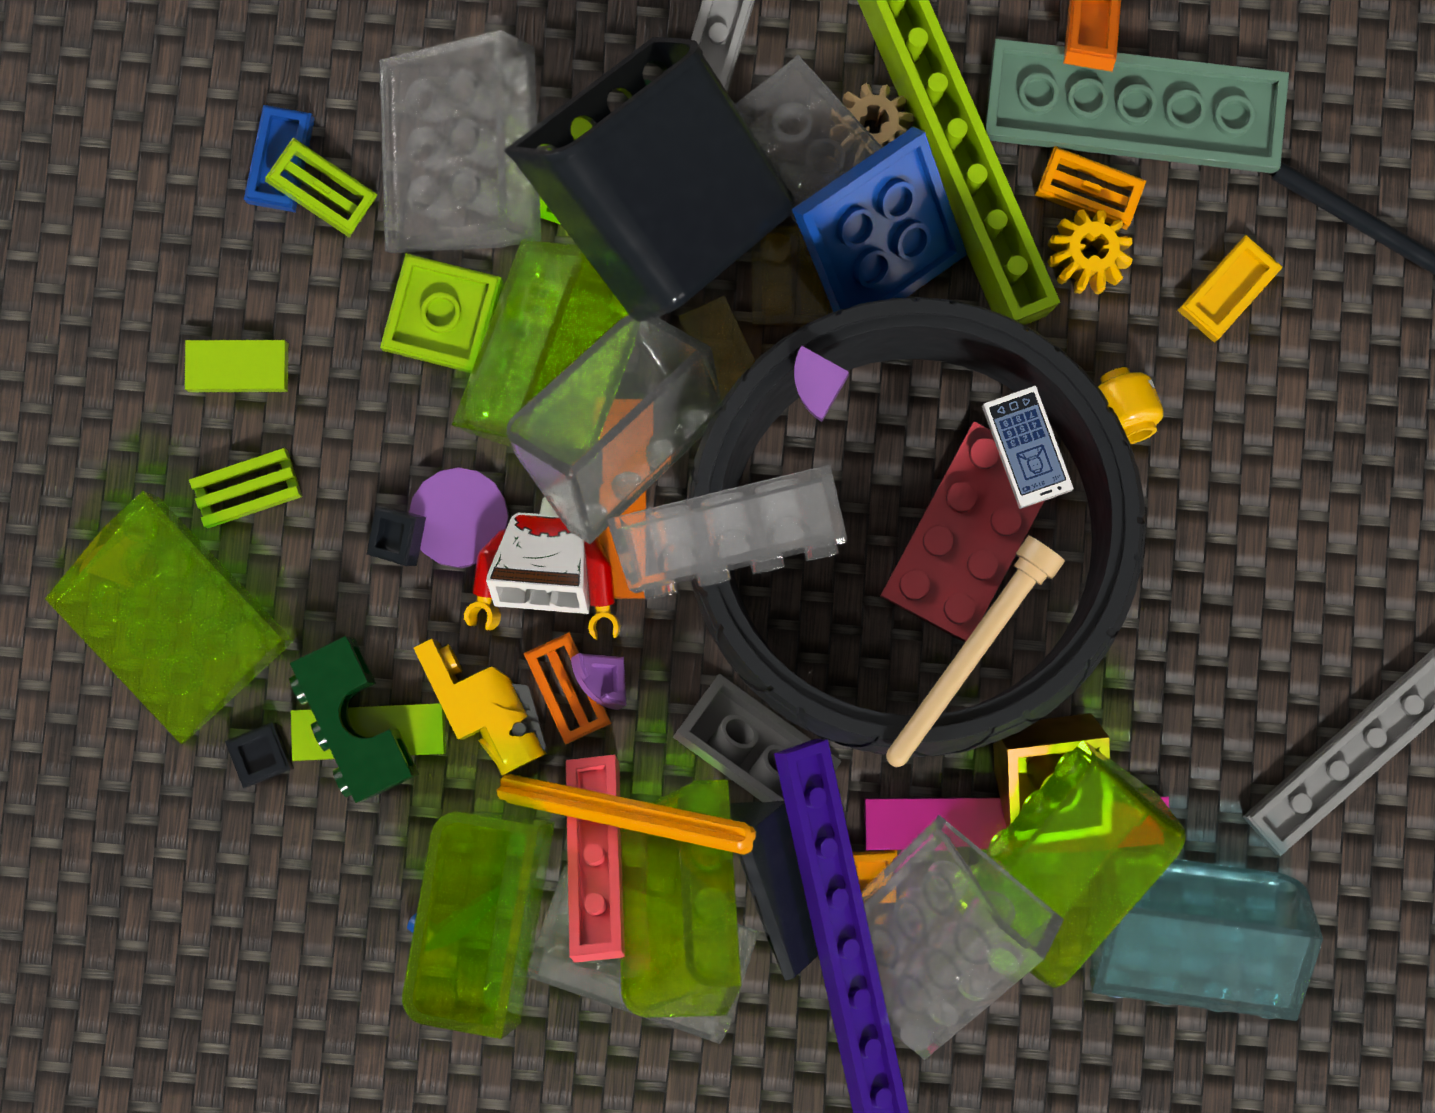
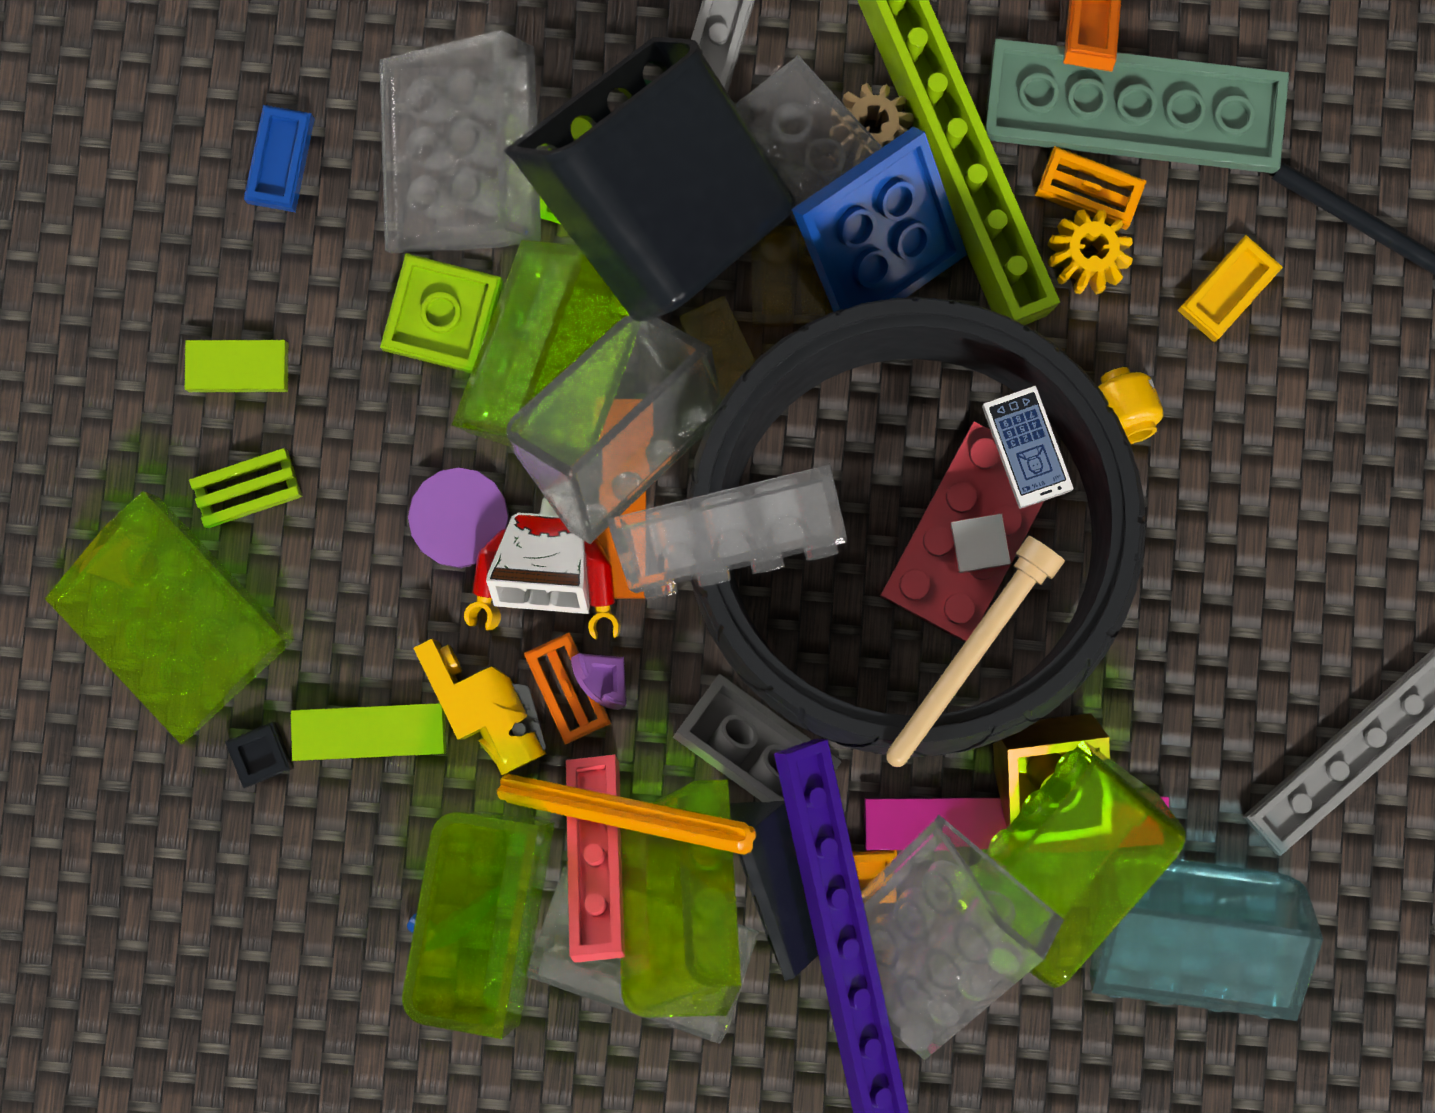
lime tile [265,138,378,238] -> none
dark green arch [289,636,419,803] -> none
black tile [366,506,426,566] -> none
medium lavender tile [794,345,849,422] -> none
none -> white tile [951,514,1011,573]

